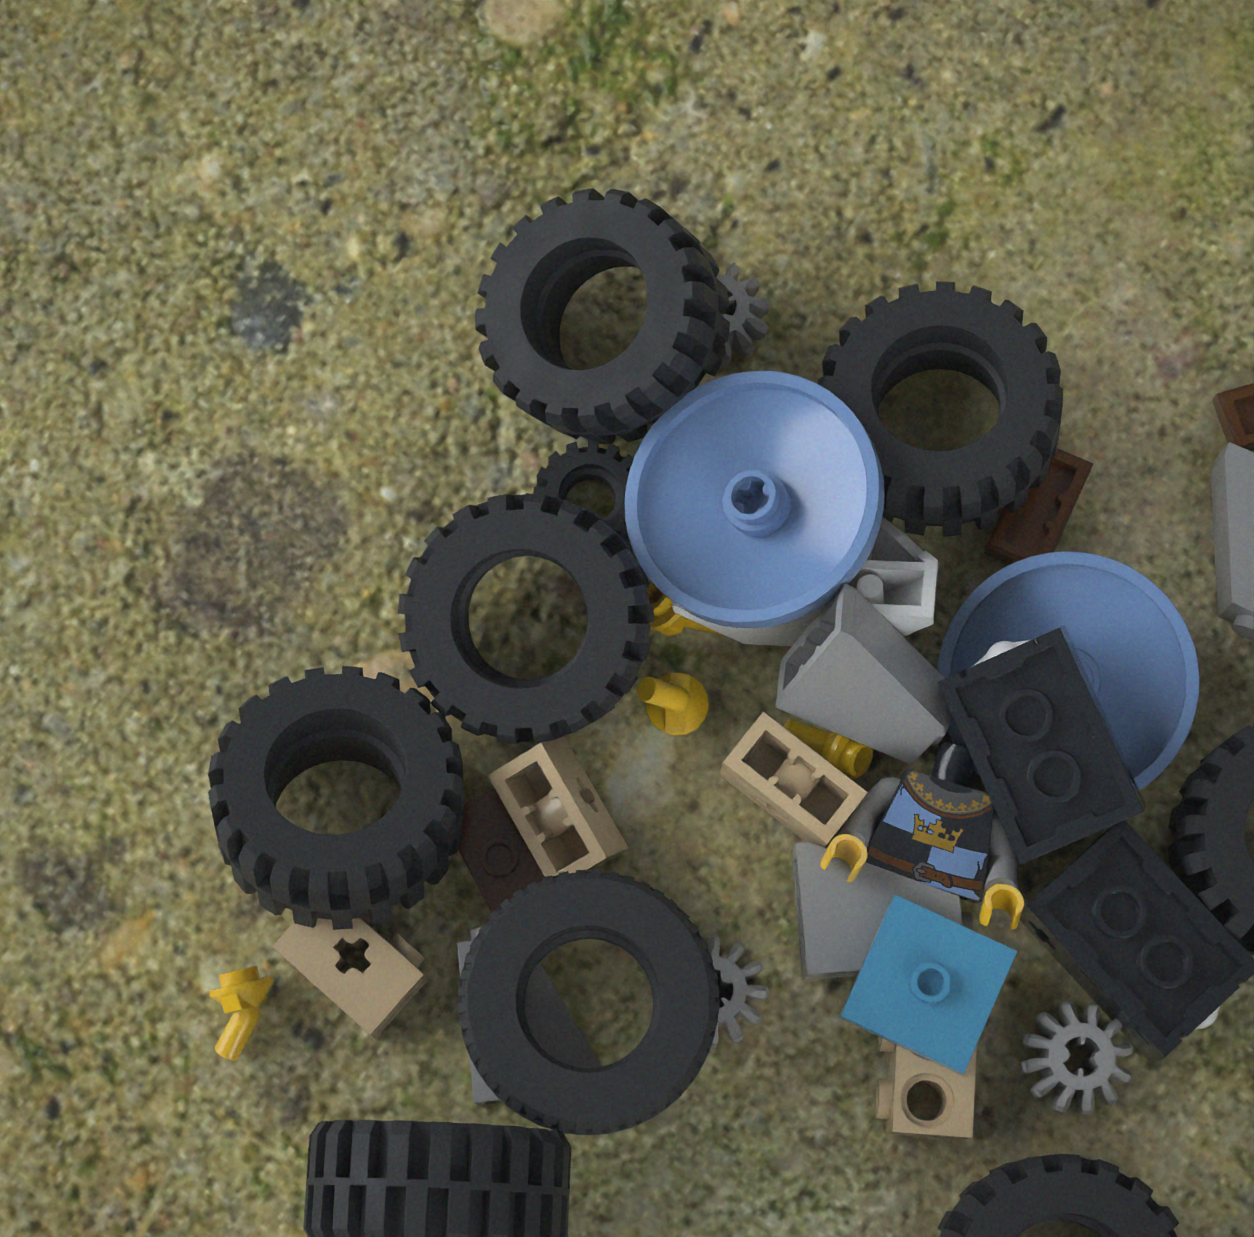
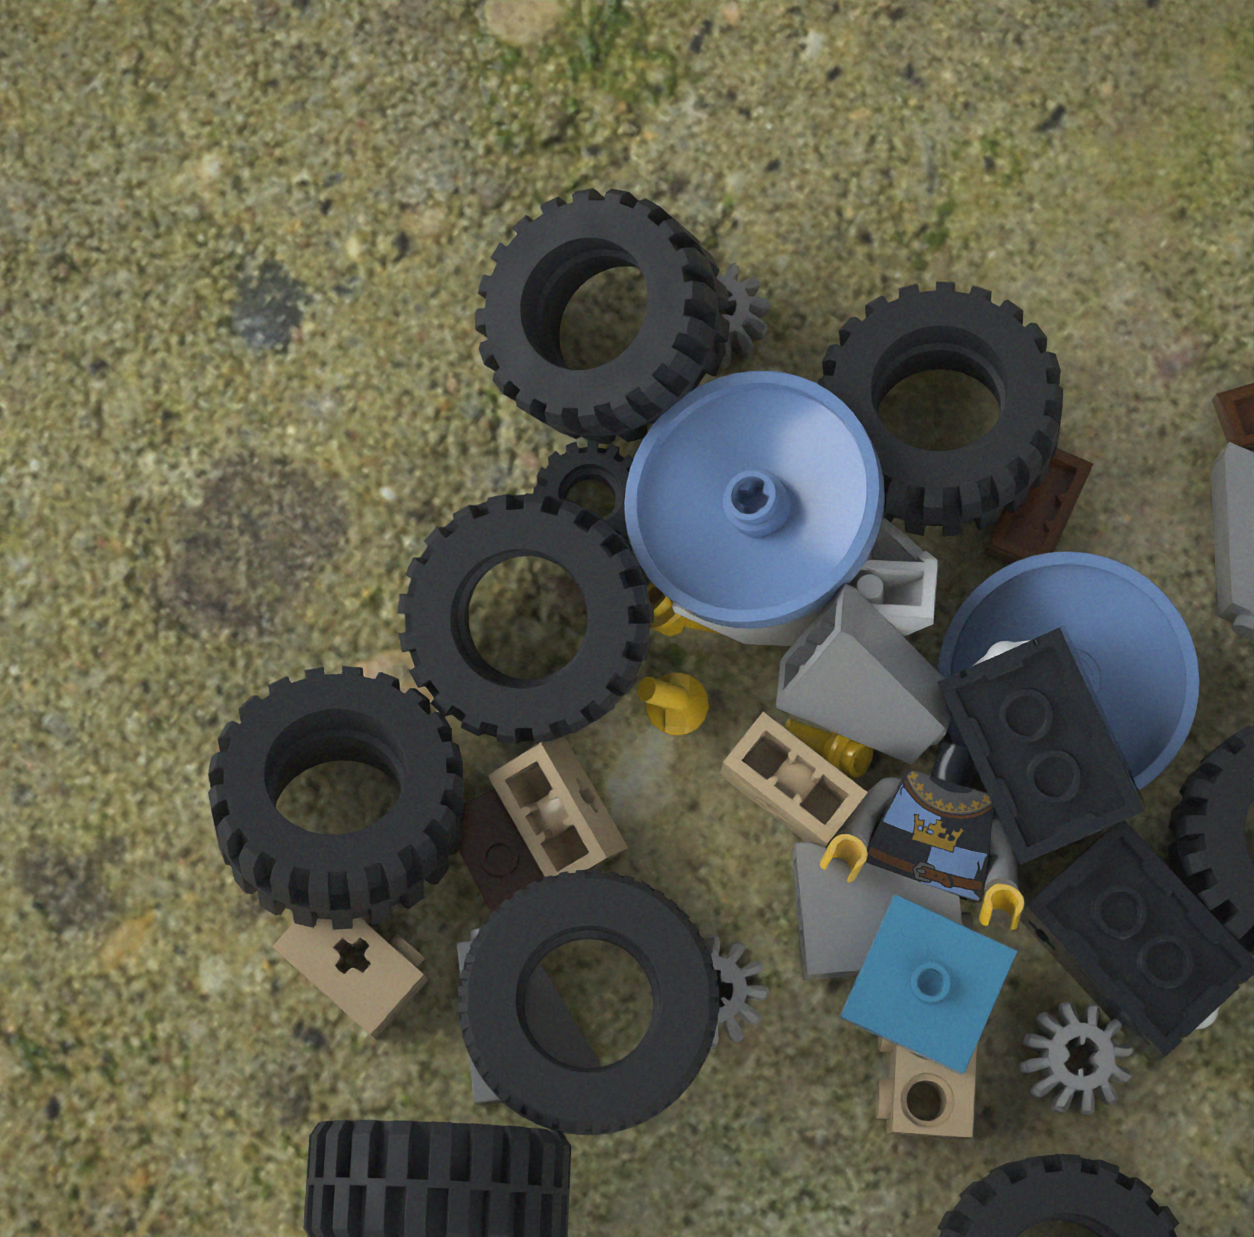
yellow plate [208,966,274,1061] -> none

